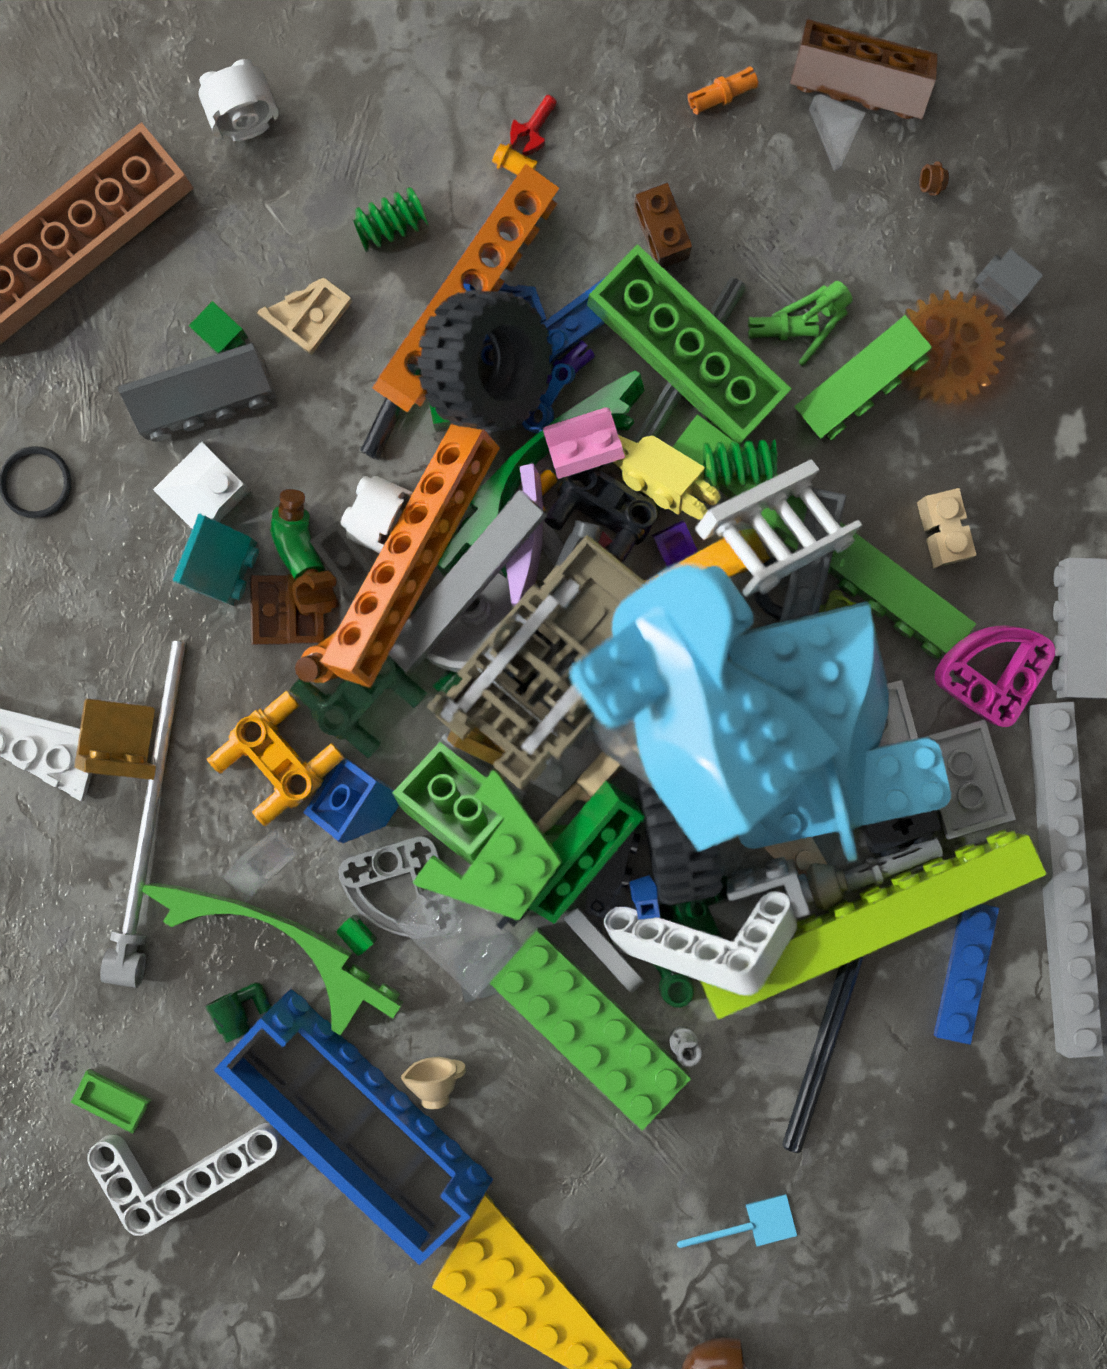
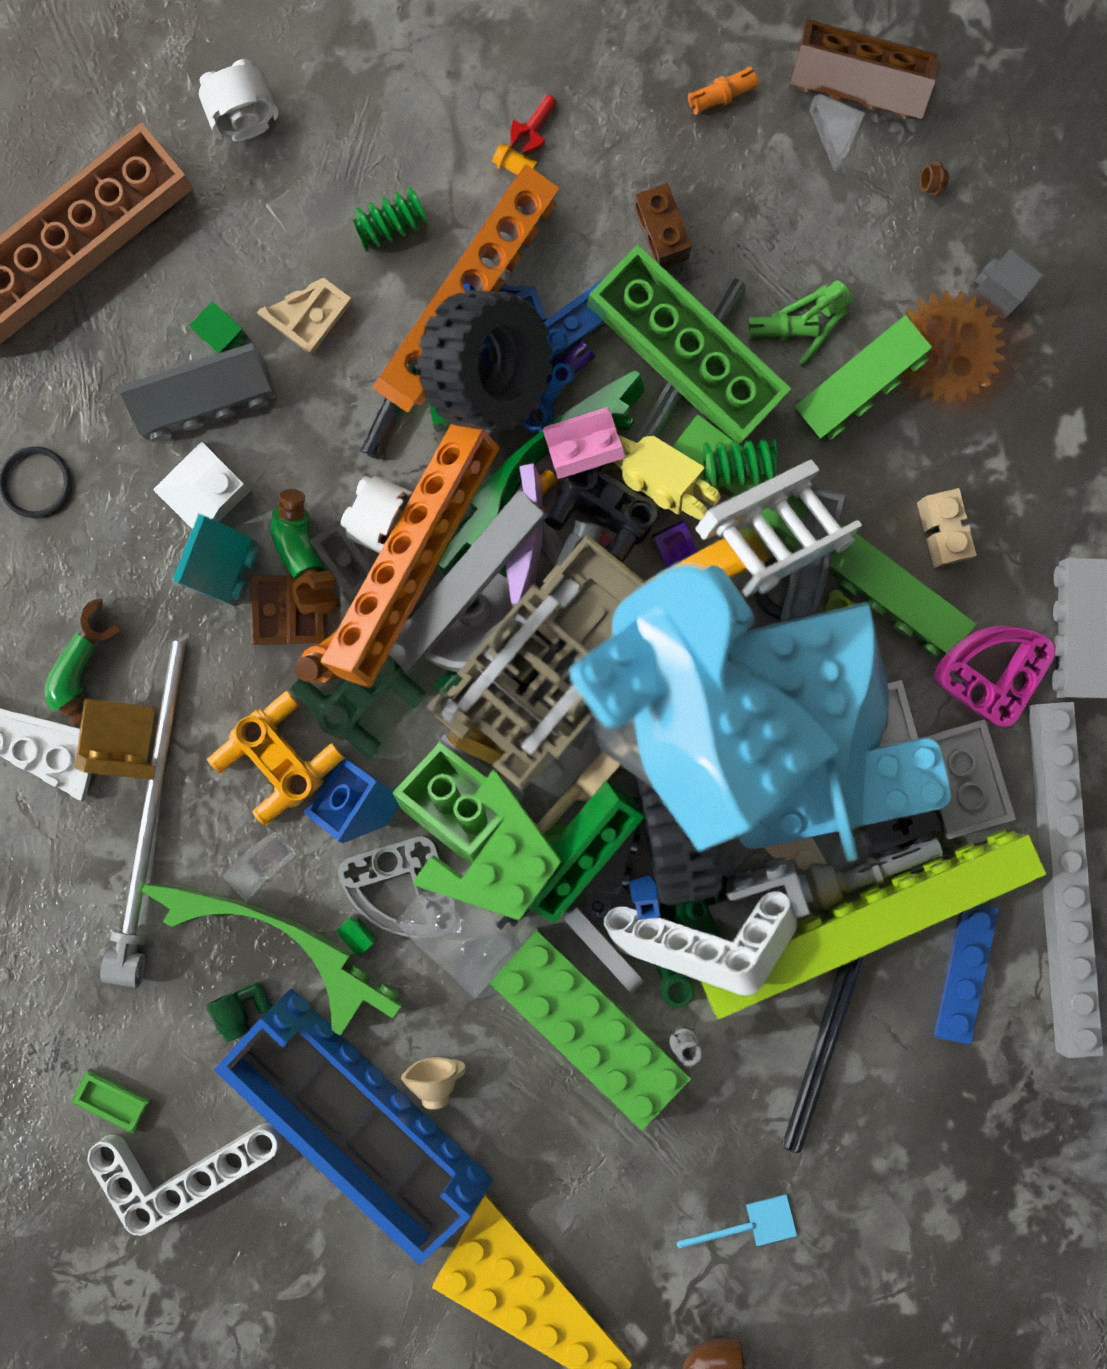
none -> green piece [44,599,120,726]

